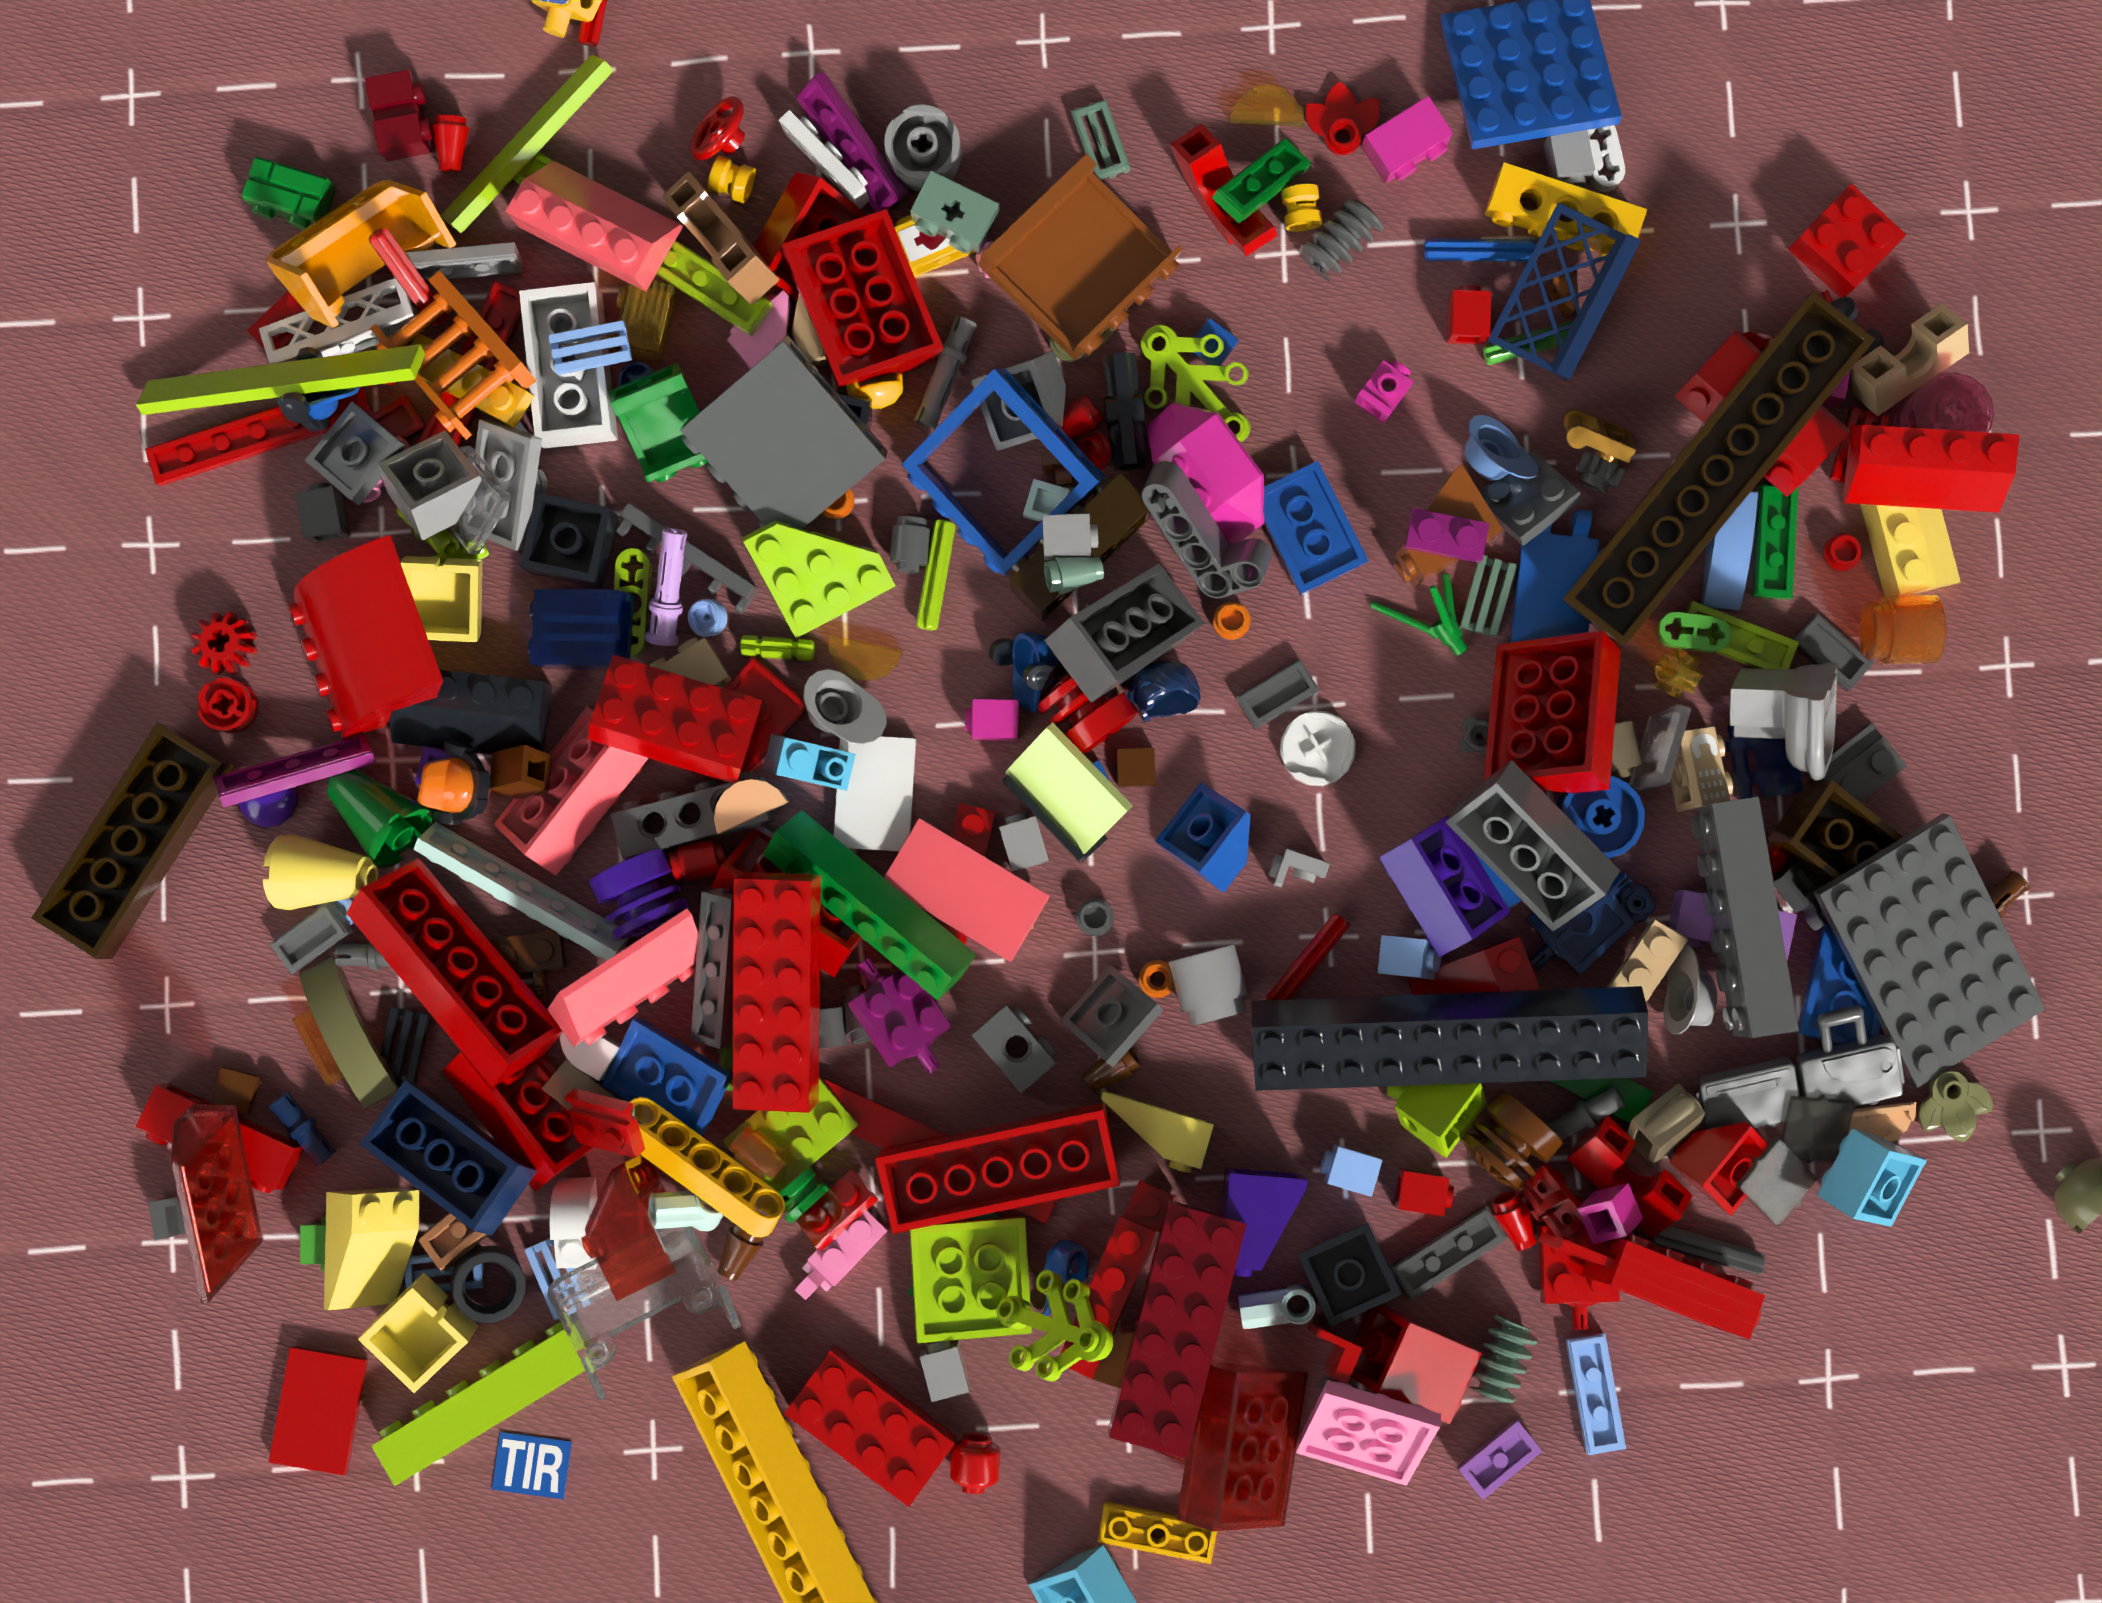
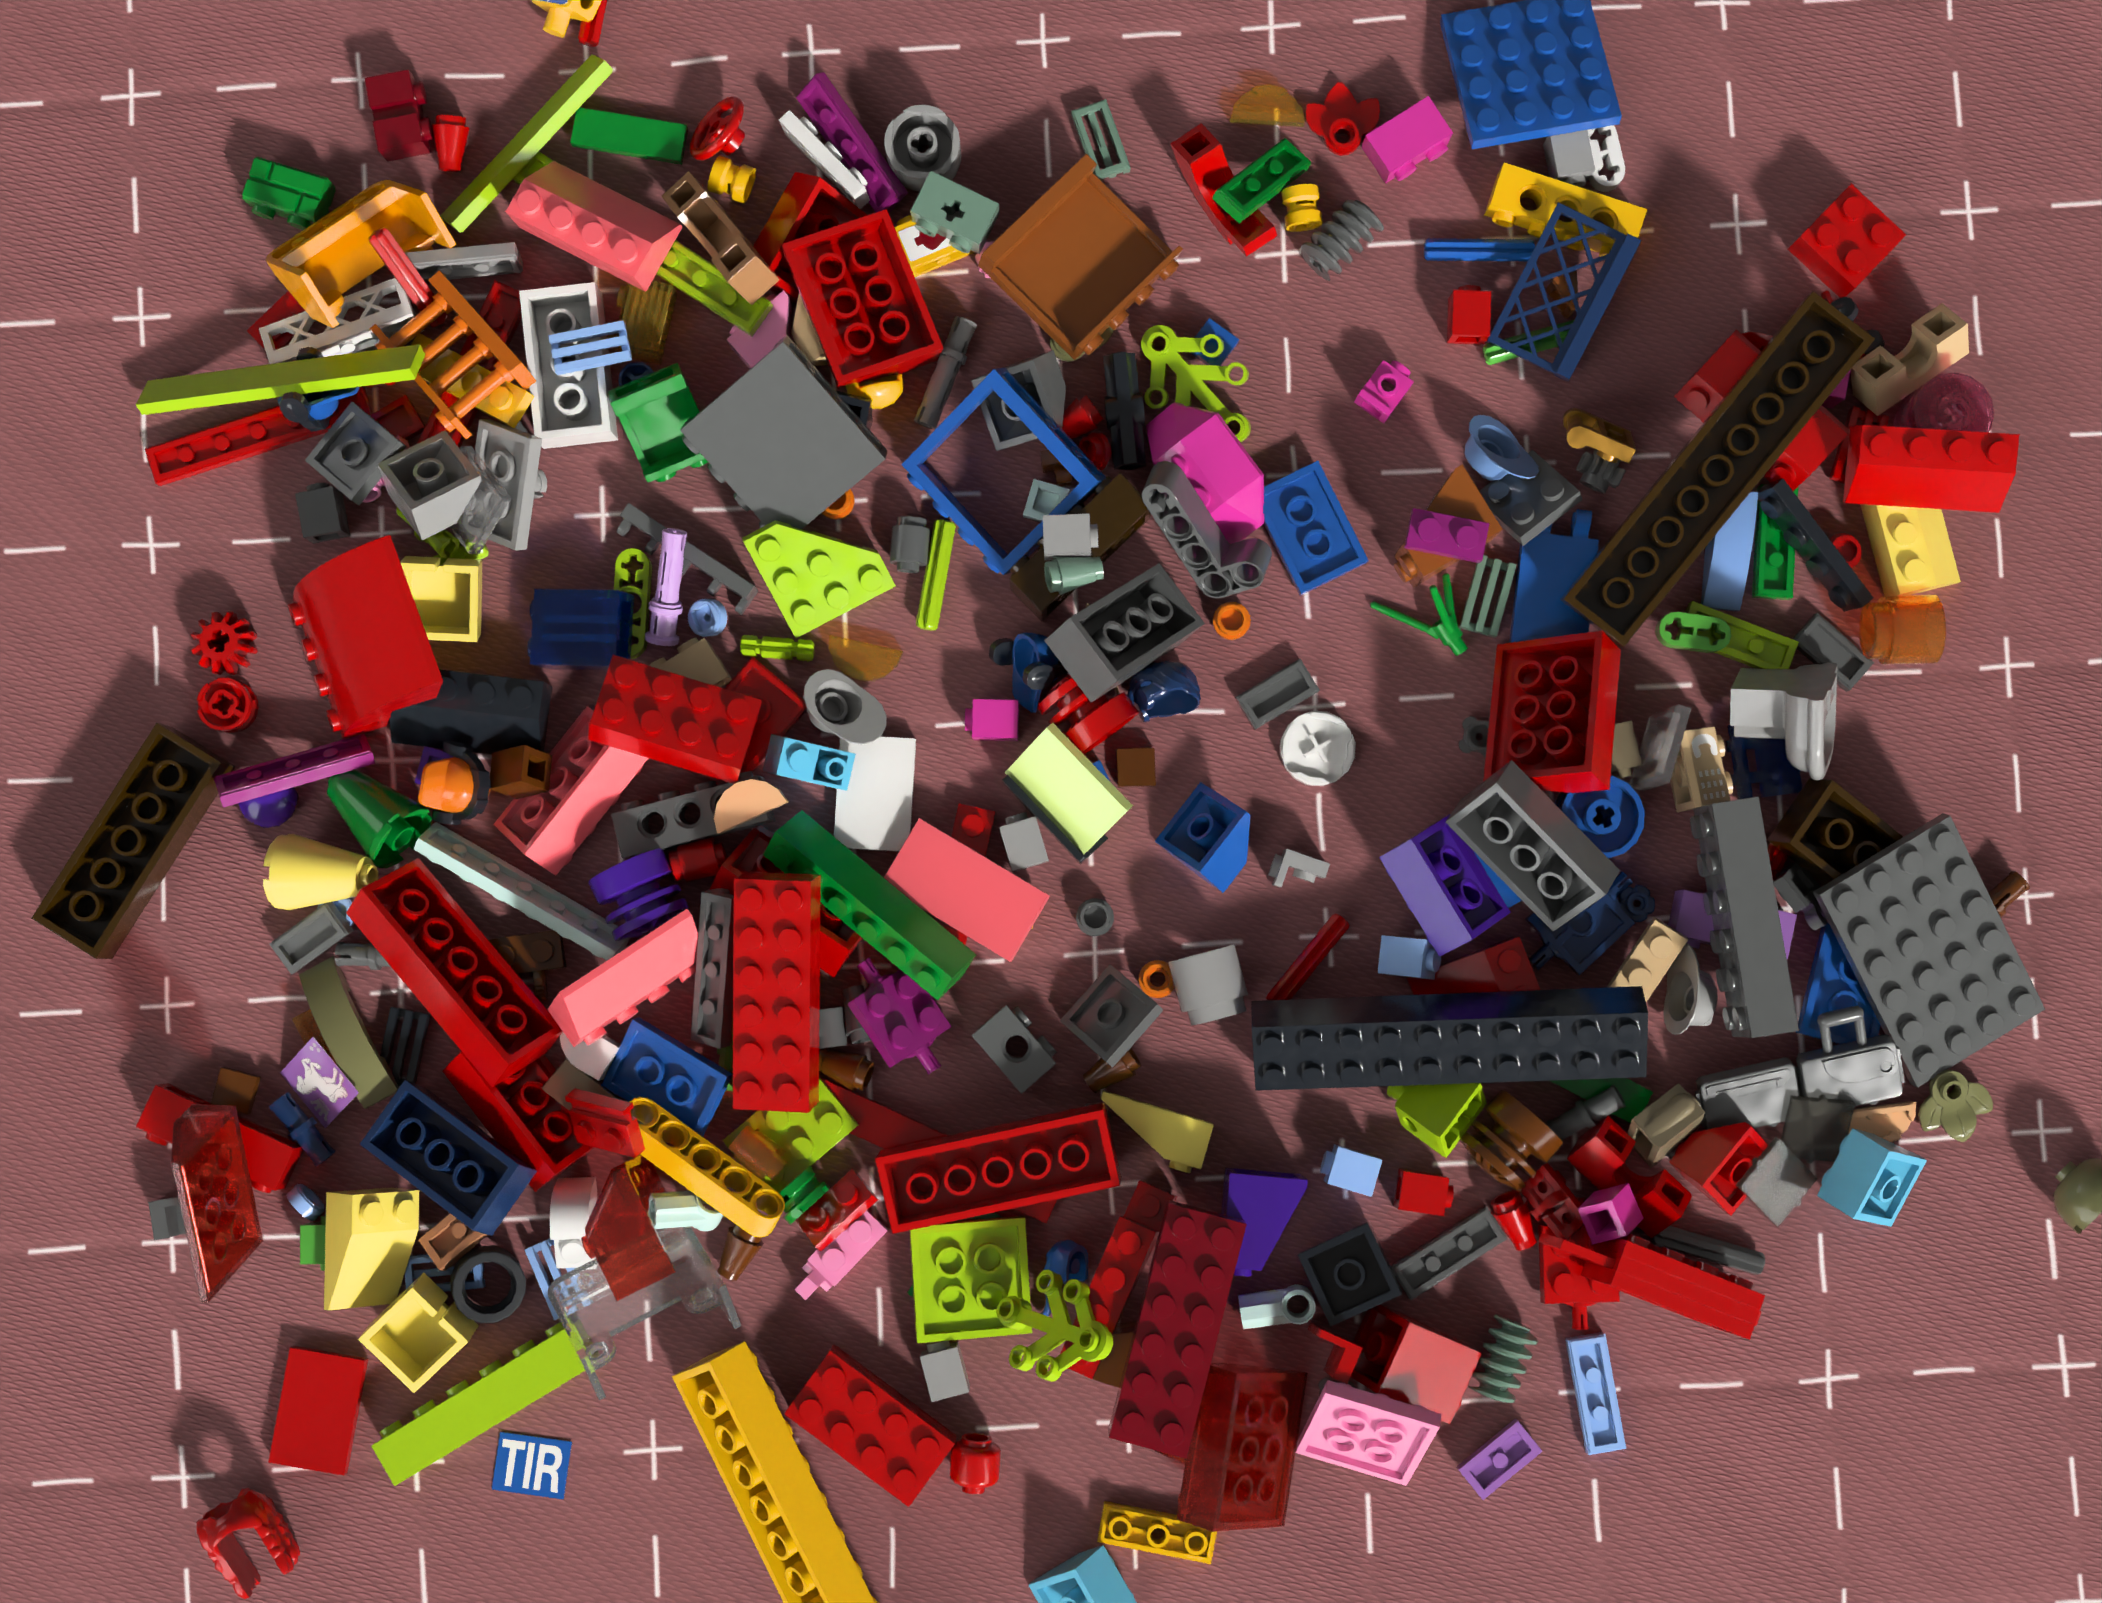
black brick [520,492,618,589] -> none
clear yellow gear [1653,648,1703,698] -> none
dark grey plate [1822,723,1907,802] -> none
none -> red piece [196,1488,300,1599]
none -> medium lavender sticker [280,1037,359,1128]
none -> tile [286,1184,324,1221]
none -> green tile [570,107,688,165]
none -> reddish brown cone [819,1048,874,1091]
none -> black plate [1757,478,1874,612]

